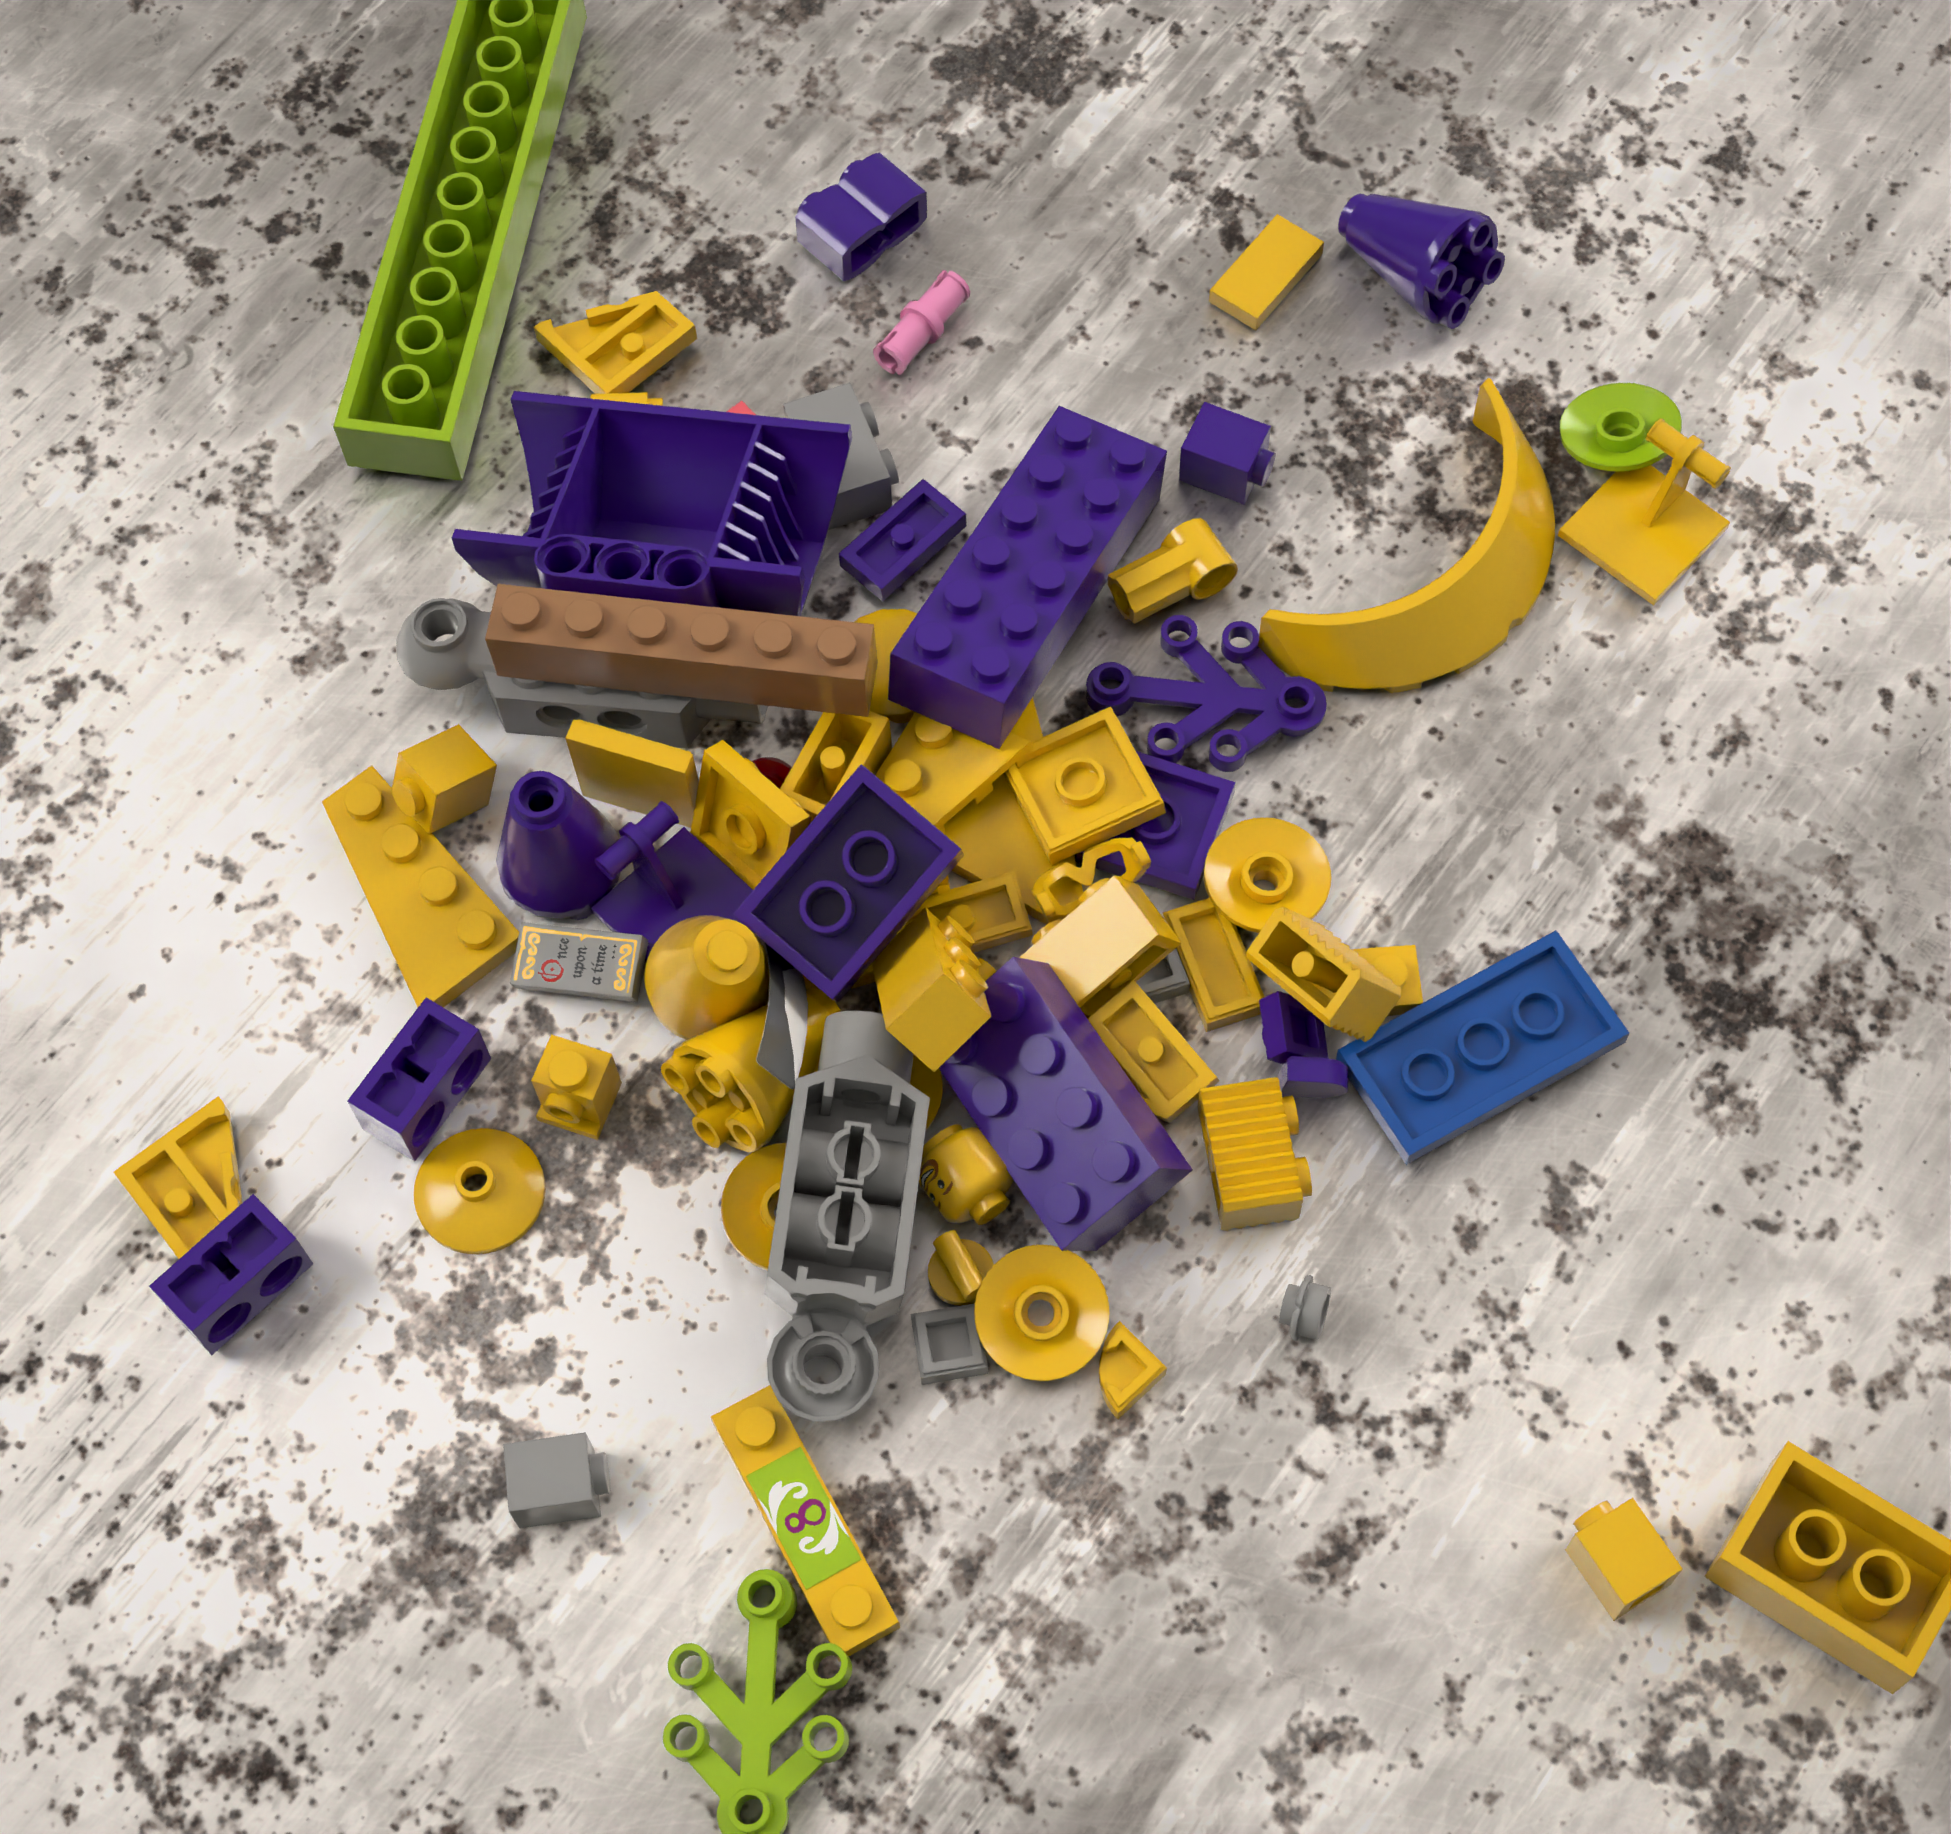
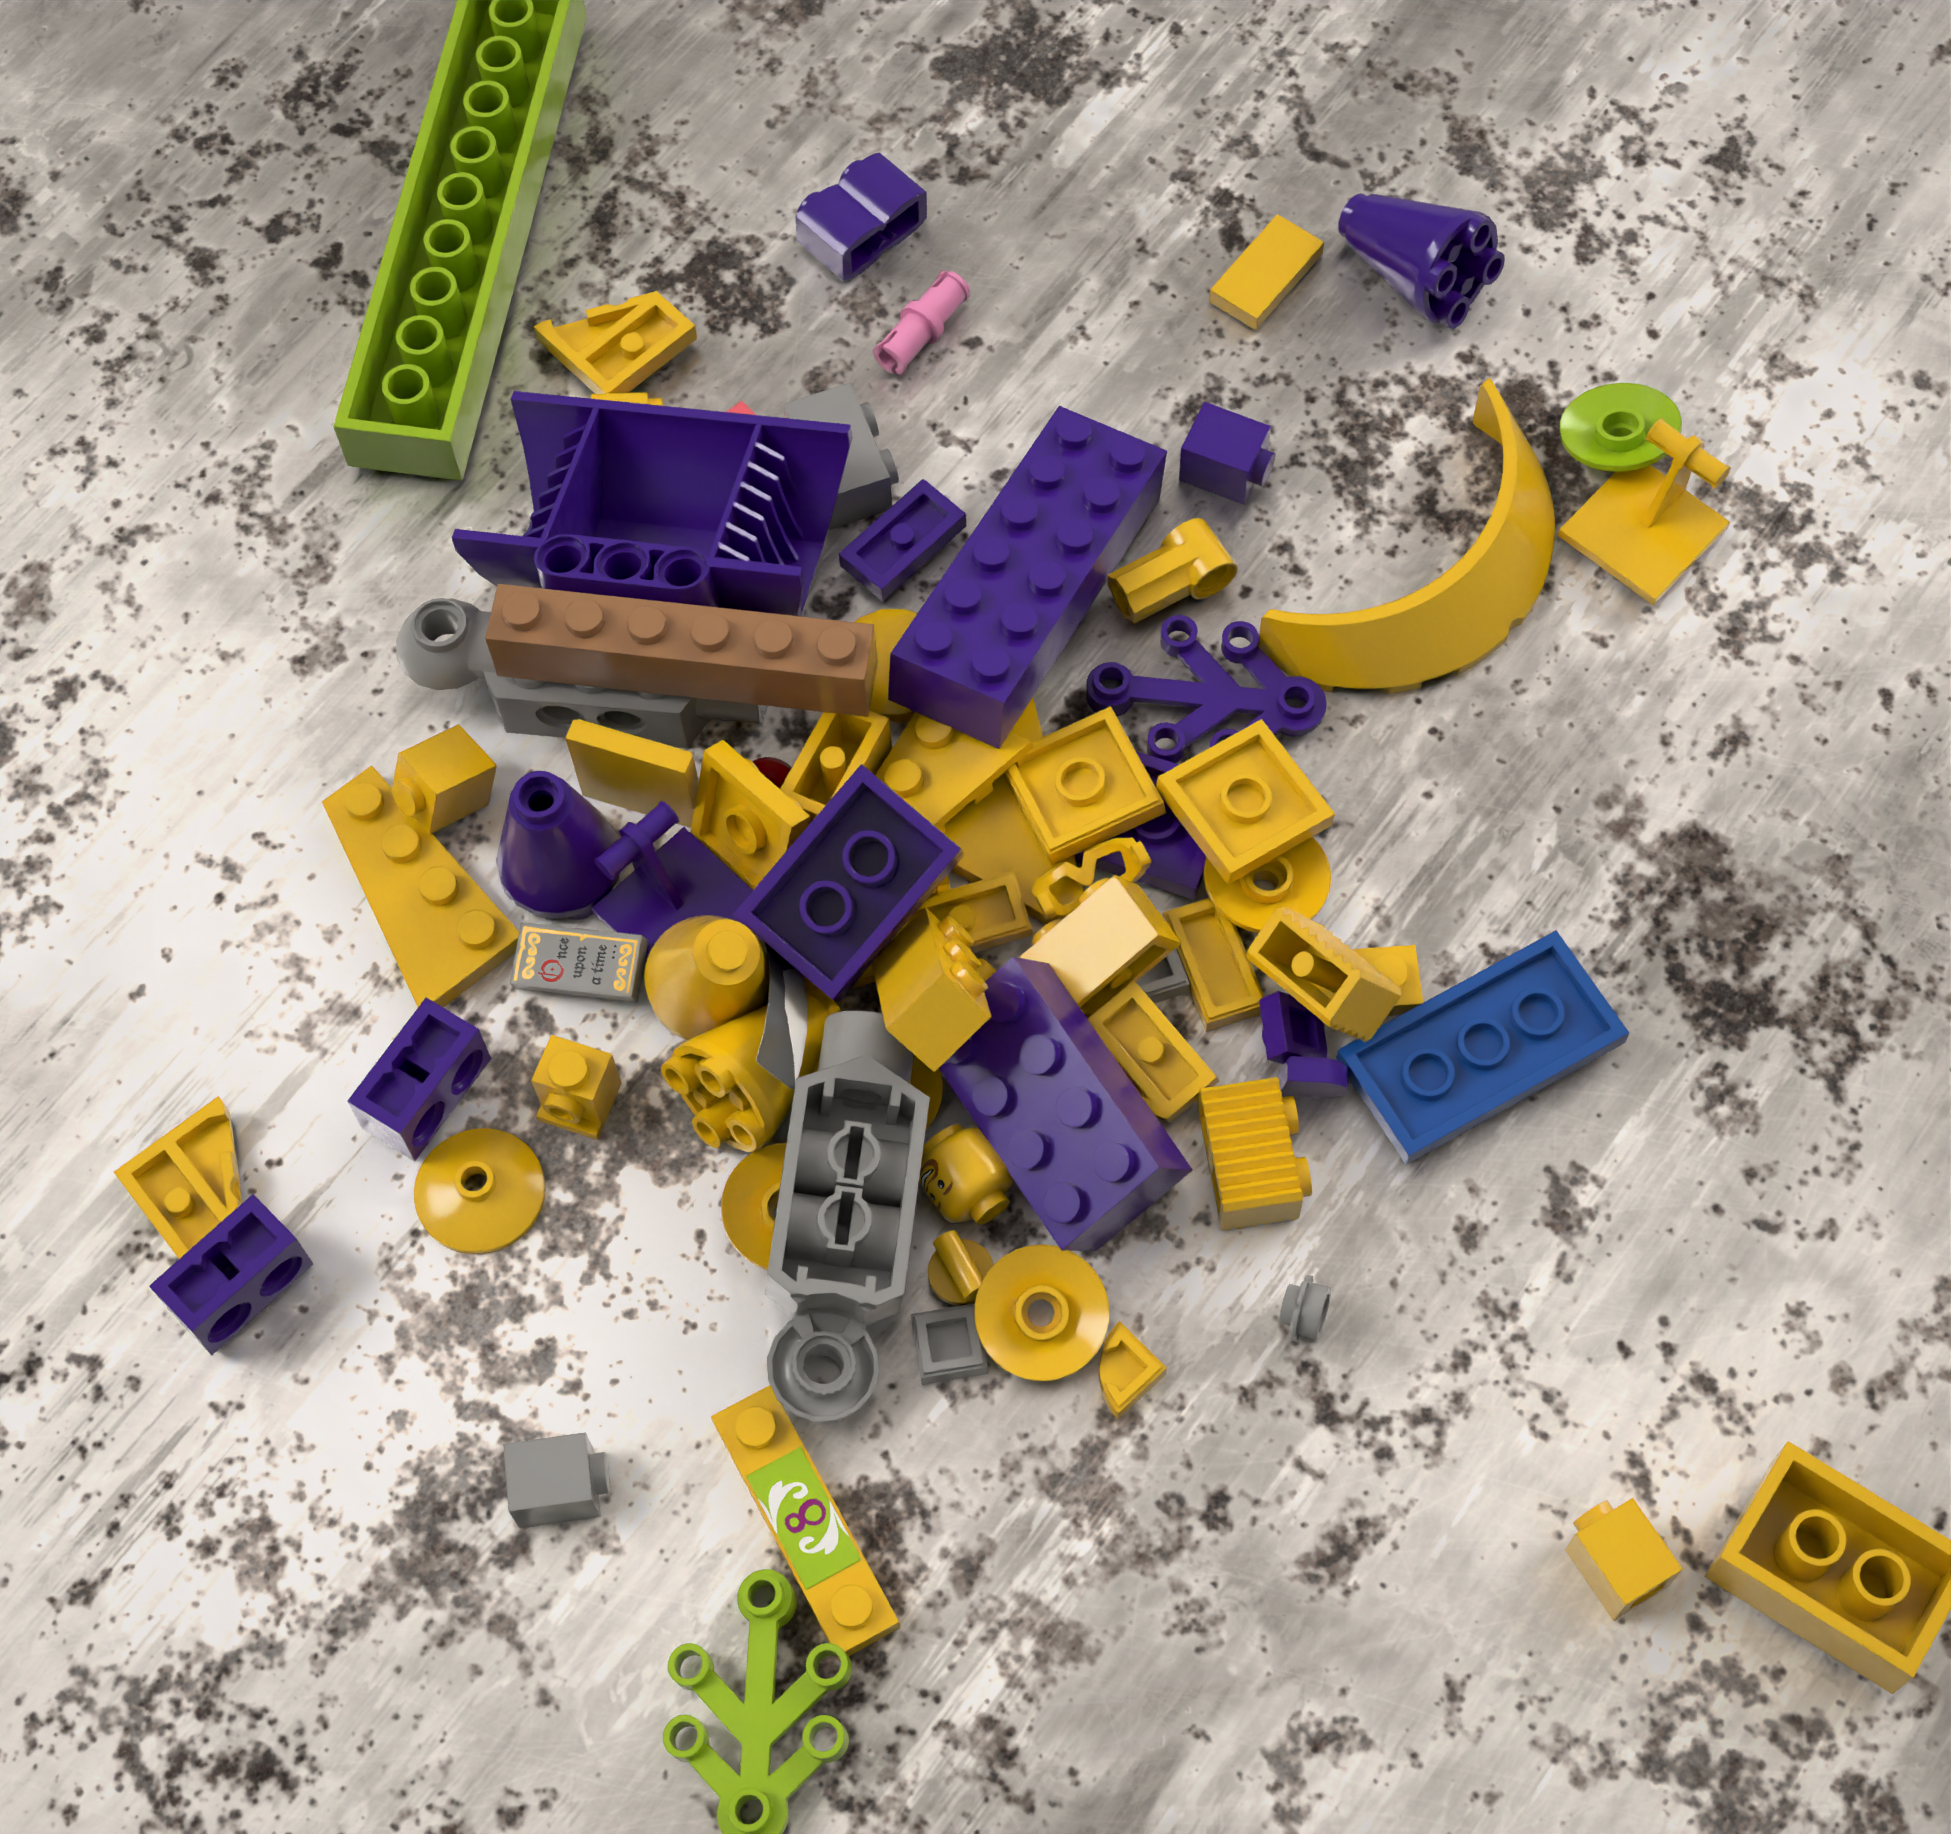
none -> yellow plate [1156,719,1335,885]

